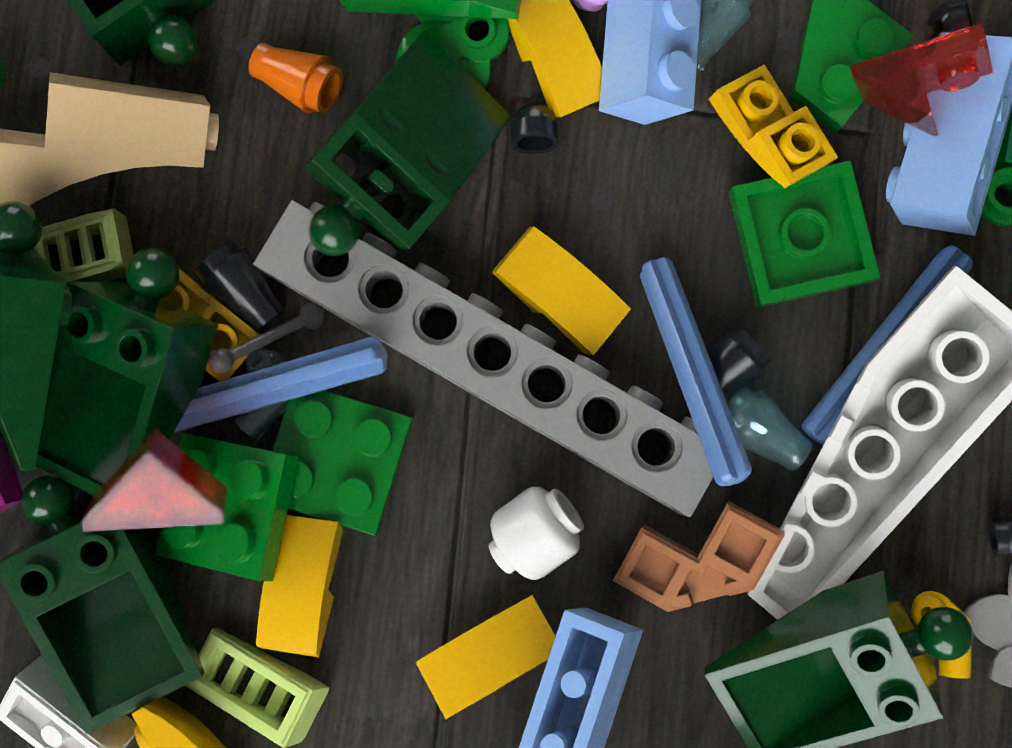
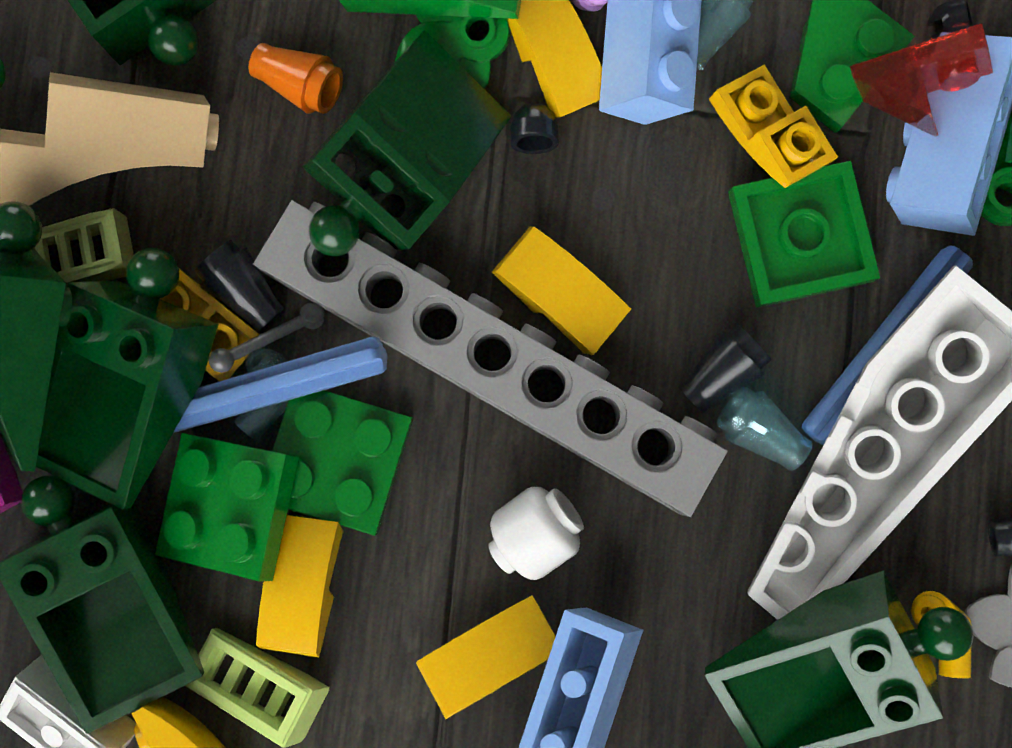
clear red slope [82,429,228,532] -> none
nougat tile [613,501,785,612] -> none
medium blue axle [640,257,752,487] -> none

